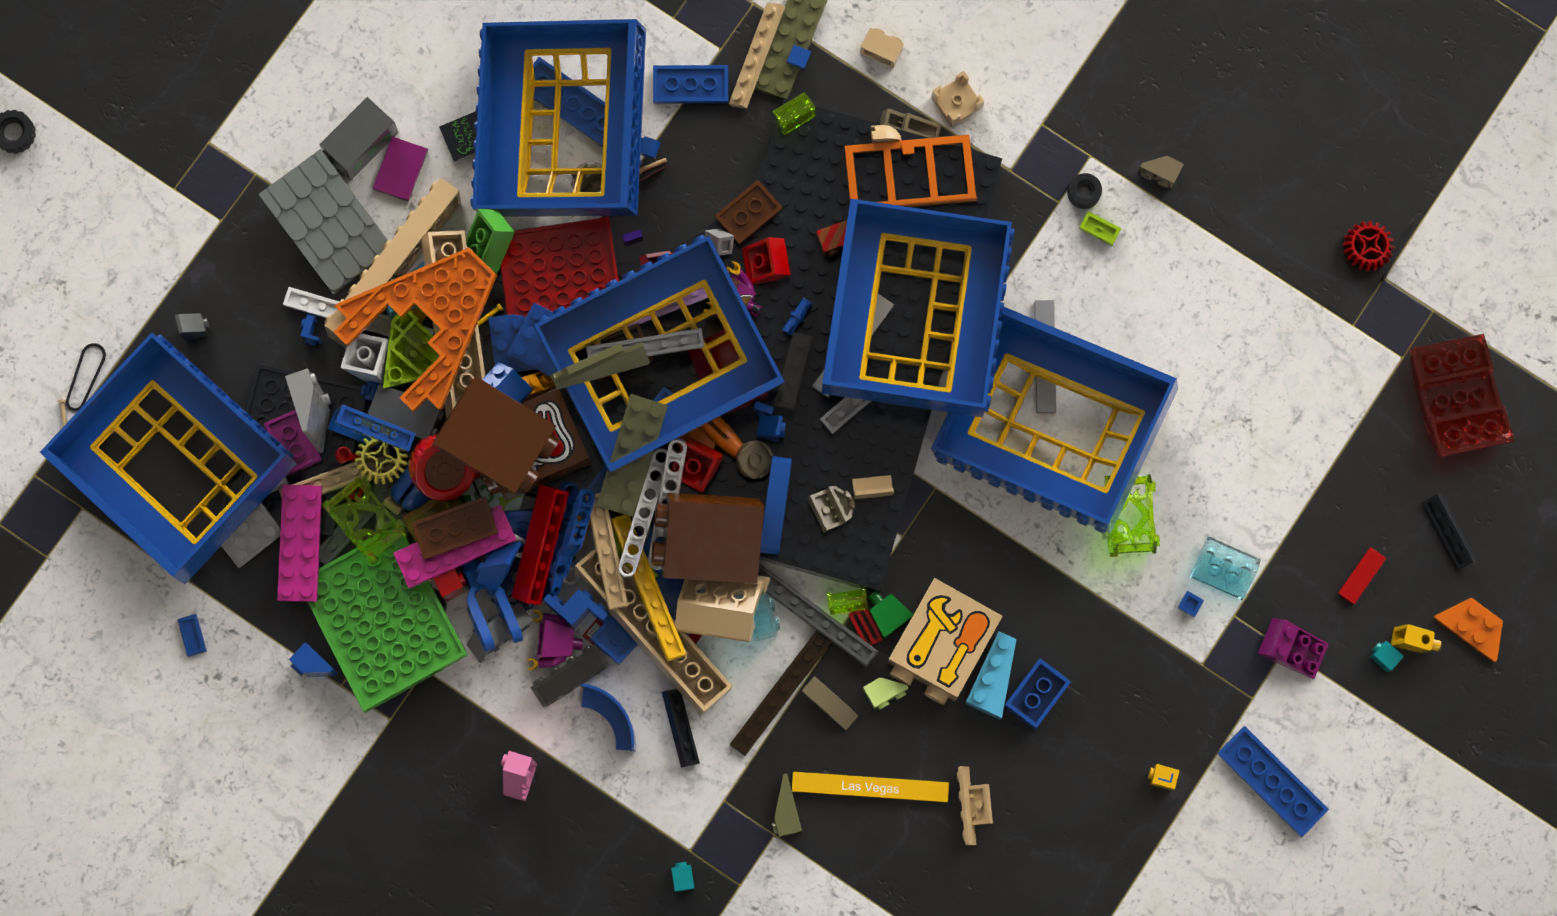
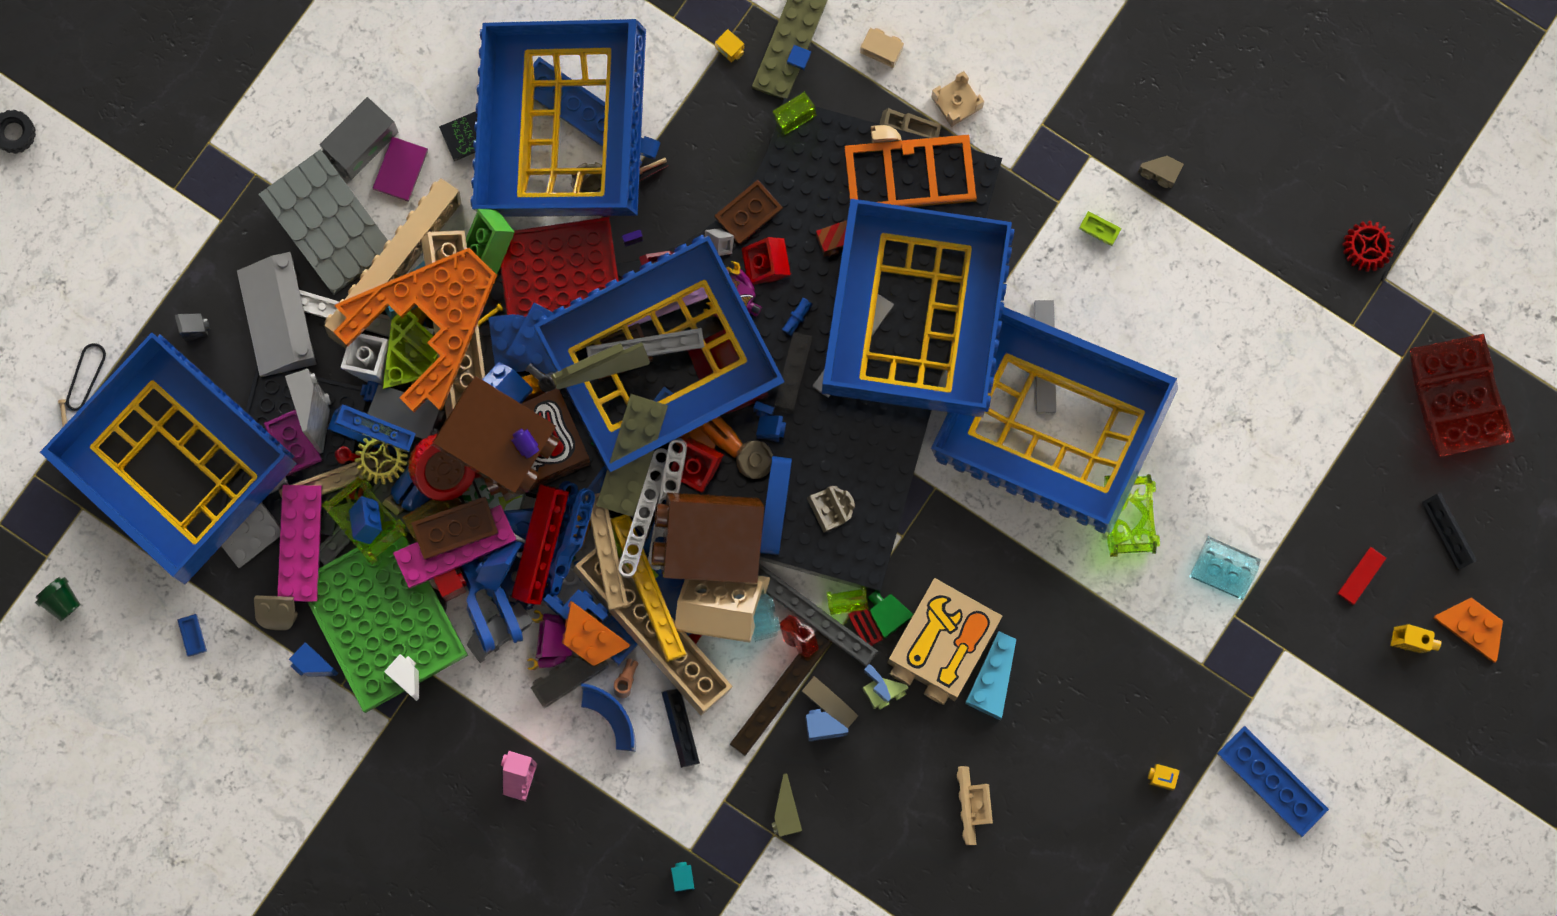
blue bracket [300,314,322,346] -> none
blue plate [653,65,728,104] -> none
tan plate [729,3,785,109] -> none
yellow tile [792,772,949,802] -> none
light grey plate [820,397,871,435] -> none
tan panel [852,475,894,499] -> none
blue brick [1004,658,1071,730] -> none
black tyre [1067,173,1102,209] -> none
blue plate [1177,591,1204,618] -> none
magenta slope [1258,618,1329,679] -> none
teal brick [1370,641,1404,673] -> none
none -> dark green piece [35,577,81,622]
none -> light grey slope [237,252,317,377]
none -> dark tan slope [254,595,297,630]
none -> blue brick [349,496,382,544]
none -> white slope [384,654,419,701]
none -> dark purple brick [511,428,539,459]
none -> dark grey bar [525,363,556,393]
none -> orange wing [562,601,630,666]
none -> nougat pin [614,658,639,699]
none -> yellow brick [715,29,744,63]
none -> clear red brick [779,615,819,657]
none -> medium blue slope [805,709,848,741]
none -> medium blue slope [864,664,891,703]

